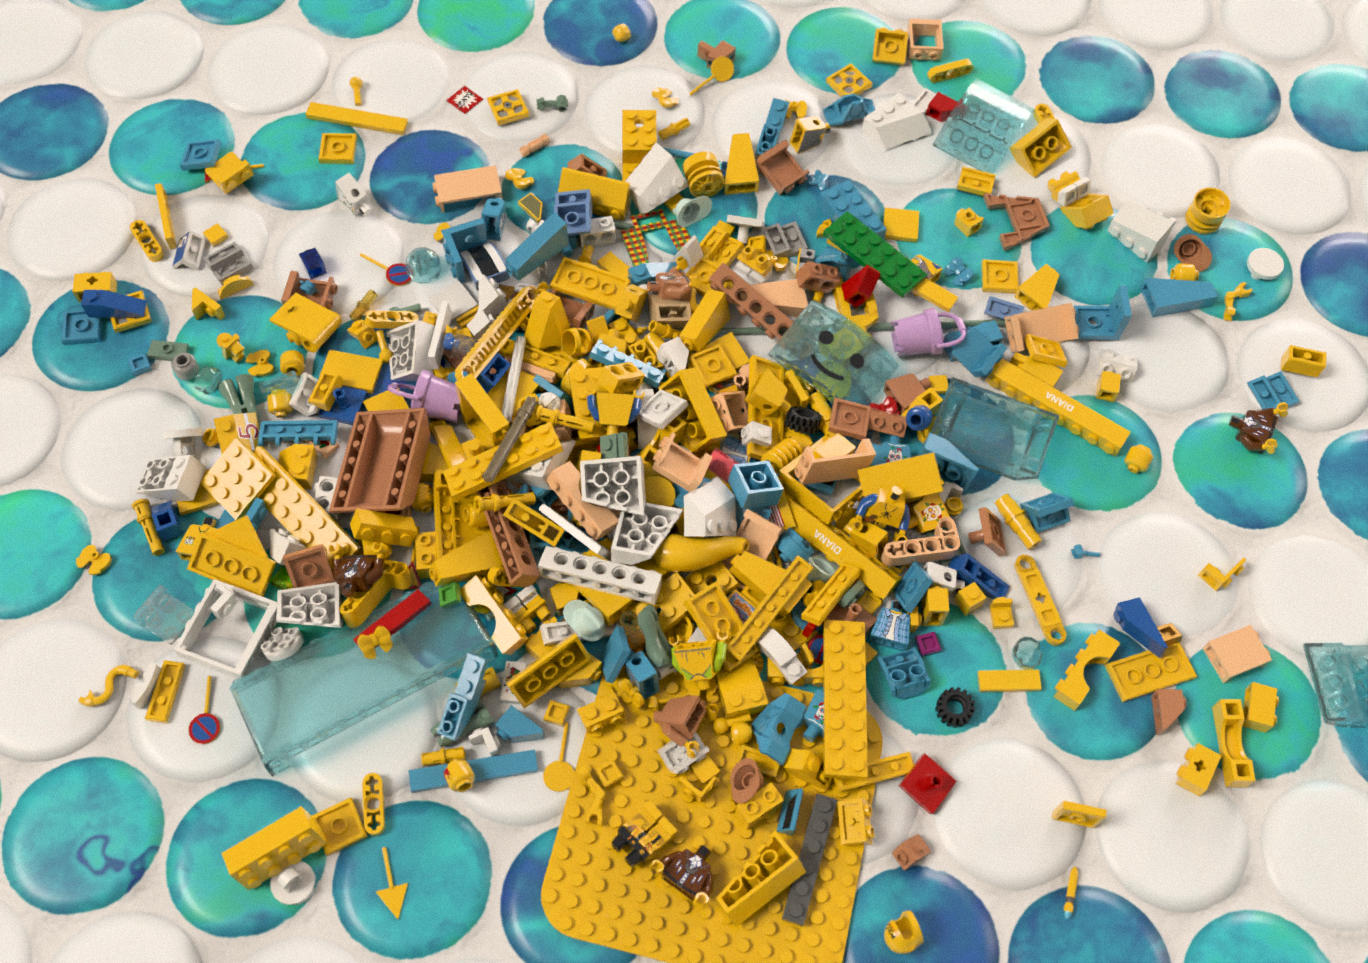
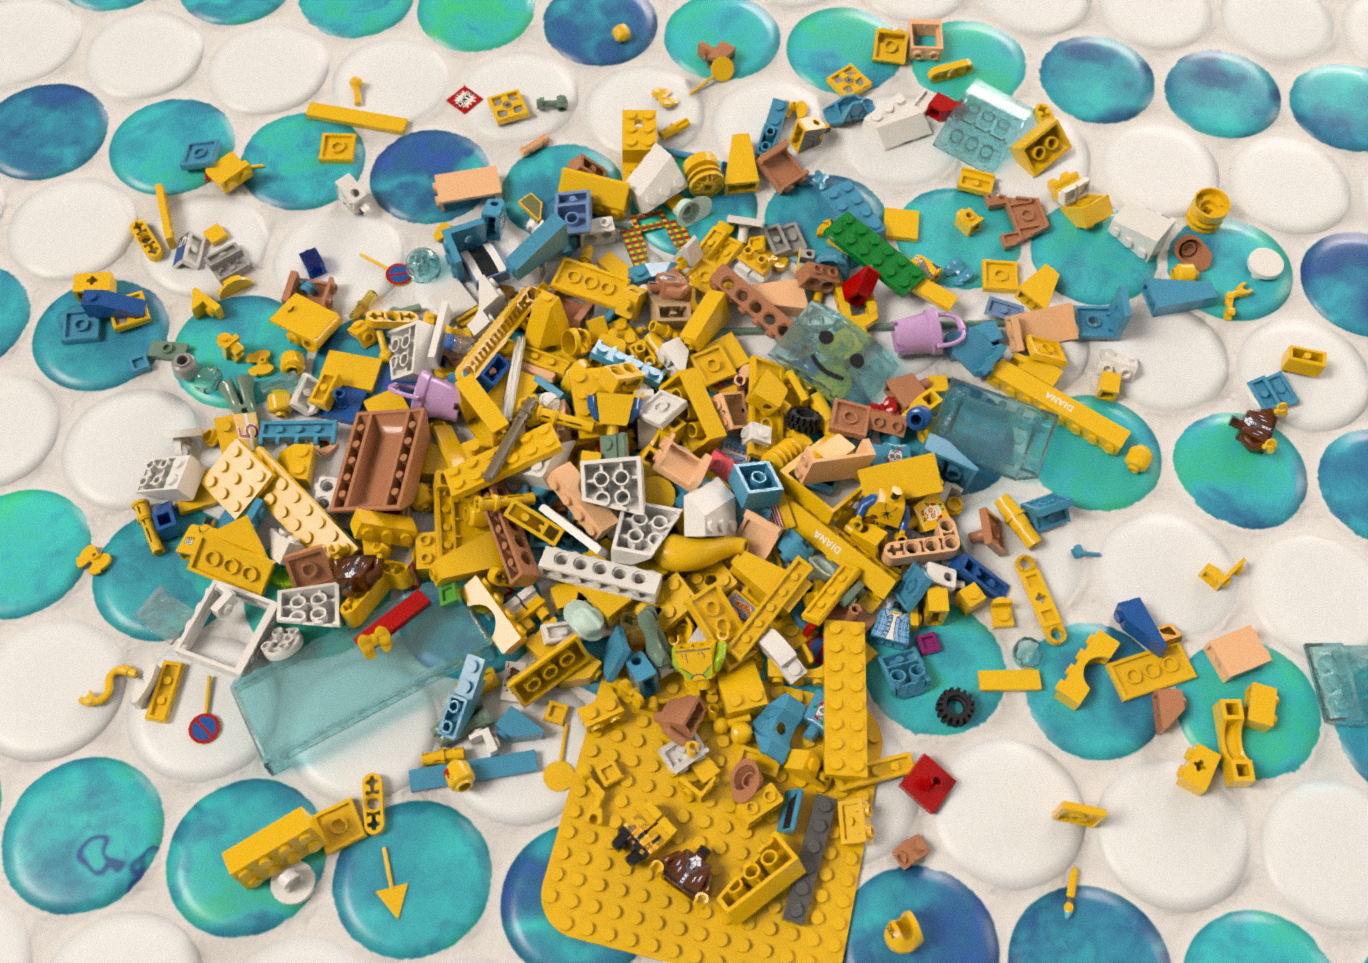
yellow piece [505,168,534,189] -> none

